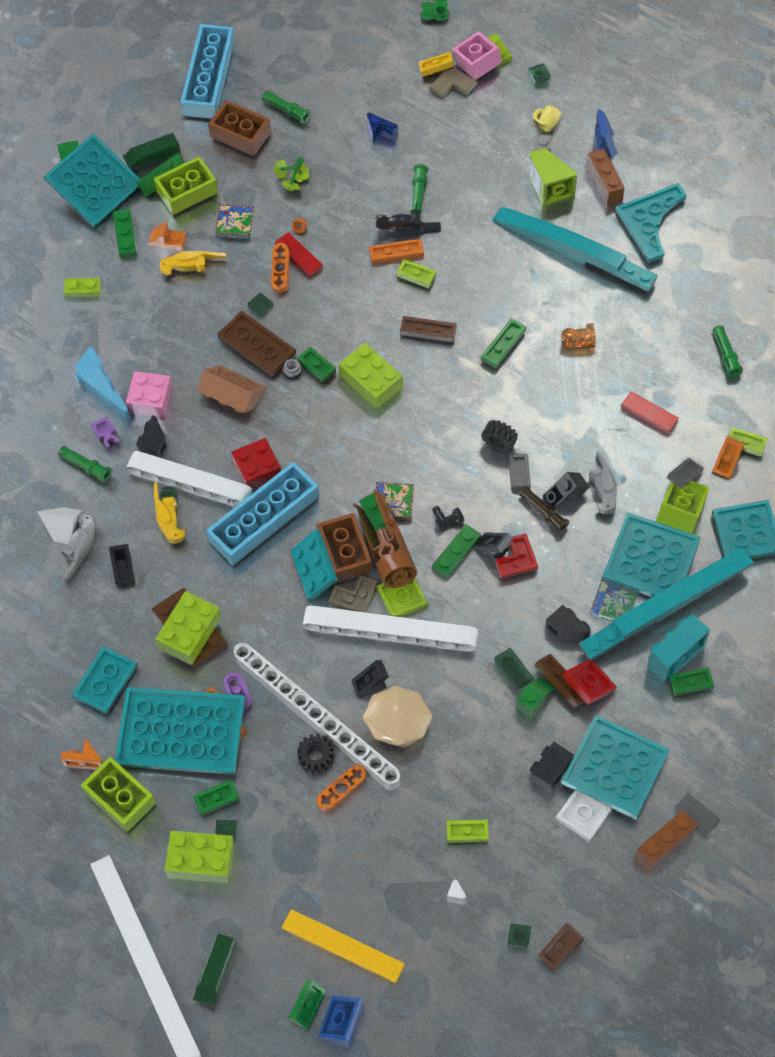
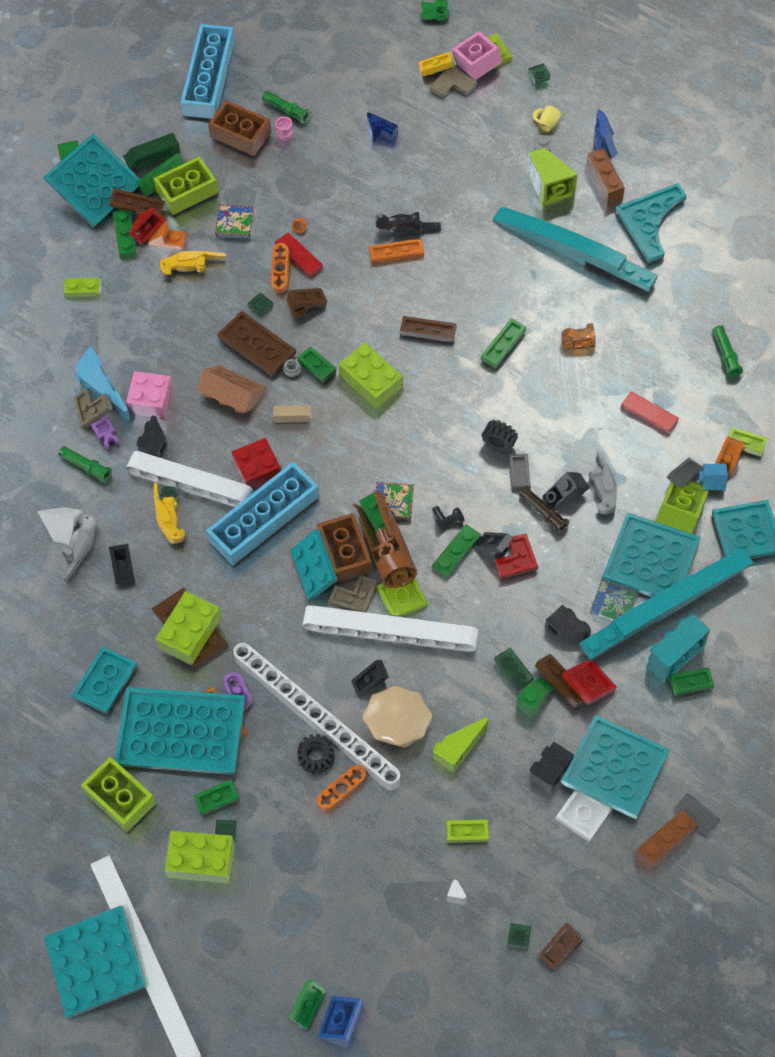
orange slope [61,739,103,769] -> none
dark green piece [193,933,237,1007] -> none
lime plant [273,157,310,191] -> none
yellow tile [281,909,405,984] -> none
lime plate [396,259,436,288] -> none
green pin [410,164,429,215] -> none
none -> teal plate [44,905,147,1019]
none -> dark tan tile [74,388,113,429]
none -> reddish brown plate [109,188,165,215]
none -> red slope [129,208,166,244]
none -> tan slope [273,405,311,423]
none -> bright pink wheel [275,117,293,141]
none -> reddish brown plate [285,288,328,317]
none -> lime slope [433,717,489,772]
none -> dark azure brick [698,463,728,490]

